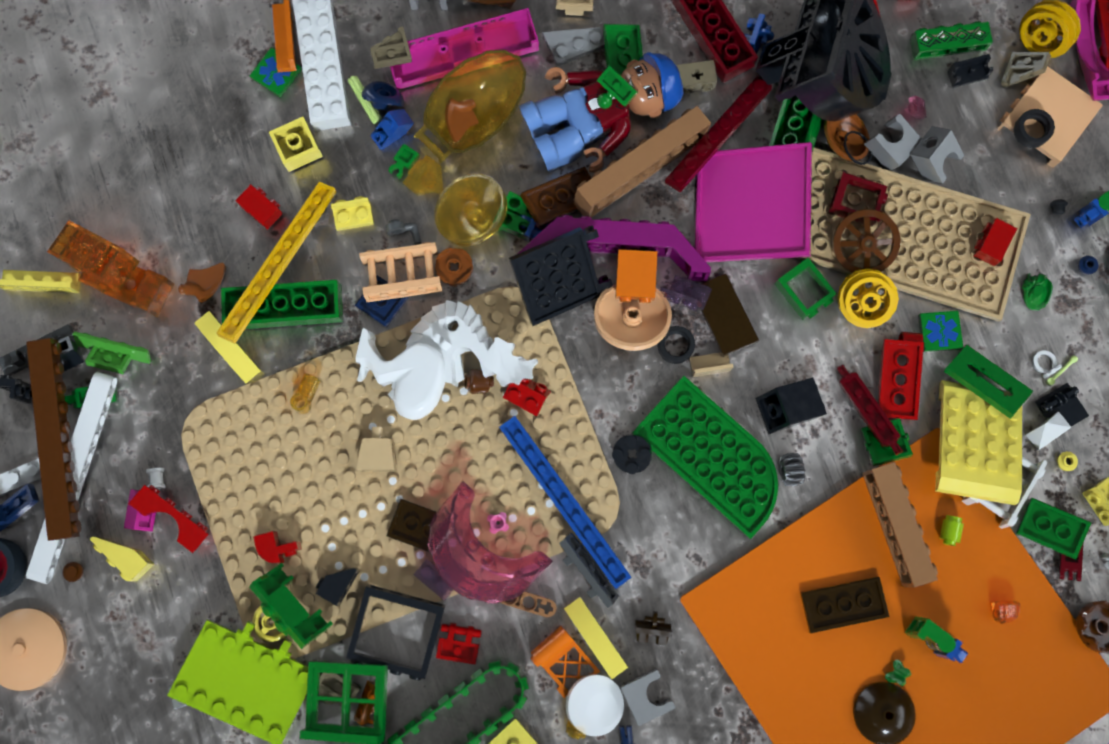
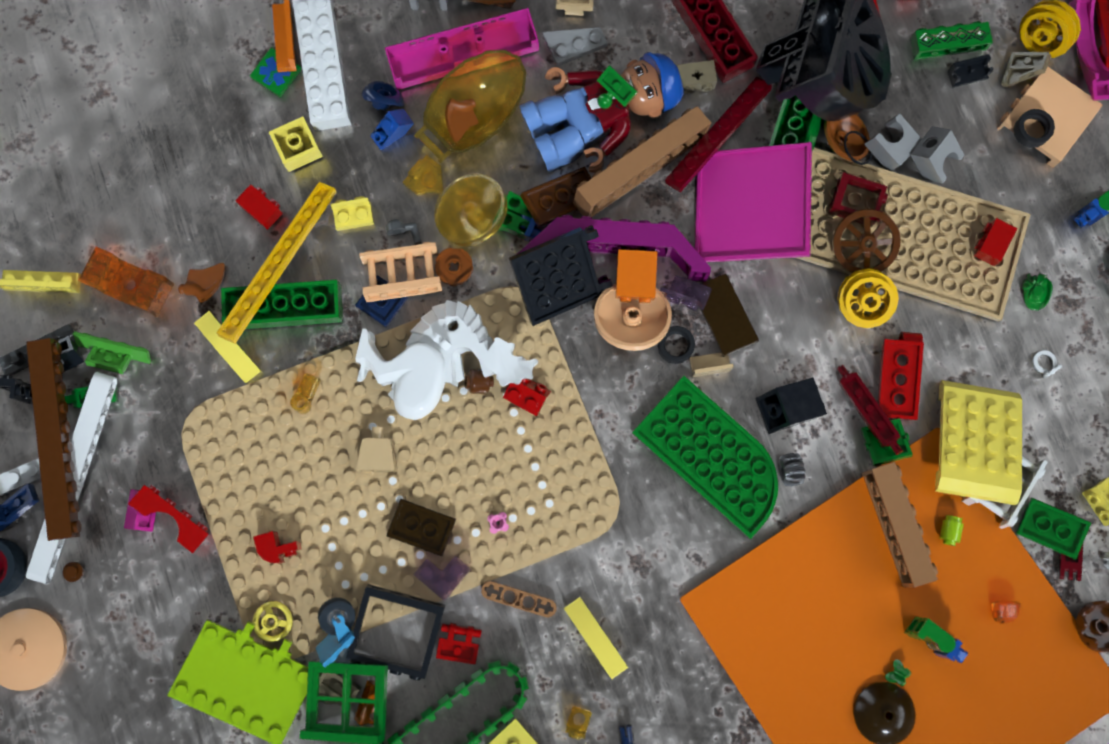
clear orange plate [47,220,140,293] -> none
light yellow slope [90,536,154,581] -> none
white bush [146,468,166,490] -> none
green bracket [249,563,333,649] -> none
black slope [315,568,360,606] -> none
yellowish green axle [348,76,382,125] -> none
dark tan wing [370,26,412,69] -> none
green plate [388,144,420,179] -> none
clear pink windscreen [428,481,553,604] -> none
blue plate [499,416,632,589] -> none
orange piece [530,625,600,698] -> none
dark grey hinge [559,532,619,608] -> none
white piece [566,674,624,736] -> none
green tile [603,24,643,75] -> none
black plate [612,434,652,474] -> none
light grey piece [620,668,675,726] -> none
dark brown hips [635,611,672,646] -> none
blue hips [744,14,775,53] -> none
green window [775,258,837,320] -> none
dark brown tile [800,577,889,633] -> none
clear pink plate [908,95,927,120] -> none
green tile [918,311,964,352] -> none
green piece [944,345,1033,419] -> none
white slope [1025,412,1071,450] -> none
black hinge [1035,382,1089,426] -> none
yellowish green hinge [1046,355,1078,386] -> none
black piece [1050,199,1068,215] -> none
light yellow plate [1057,452,1078,471] -> none
dark blue plate [1078,256,1099,275] -> none
none -> plate [315,598,355,667]

